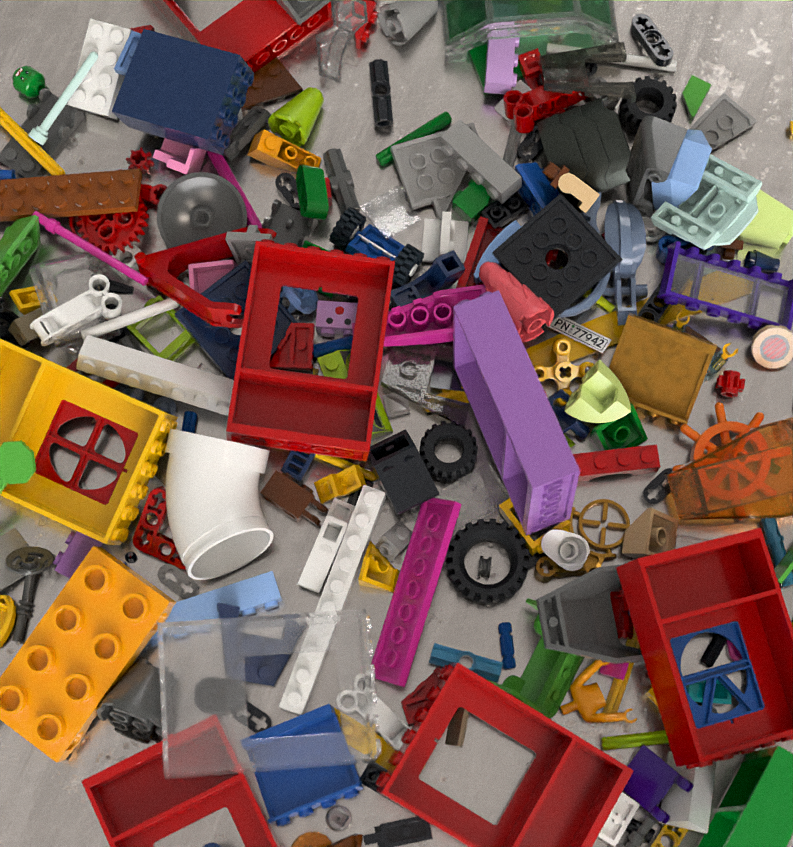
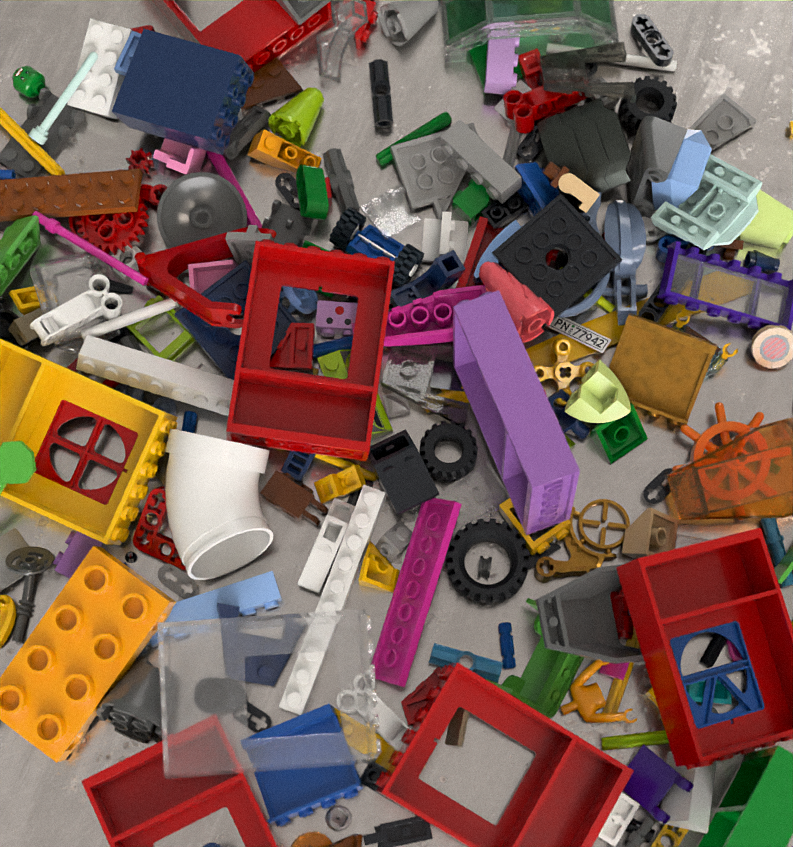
white piece [541,529,590,571] -> none
red arch [573,444,661,482] -> none
bright green tile [681,75,712,120] -> none
red gear [716,370,745,397] -> none

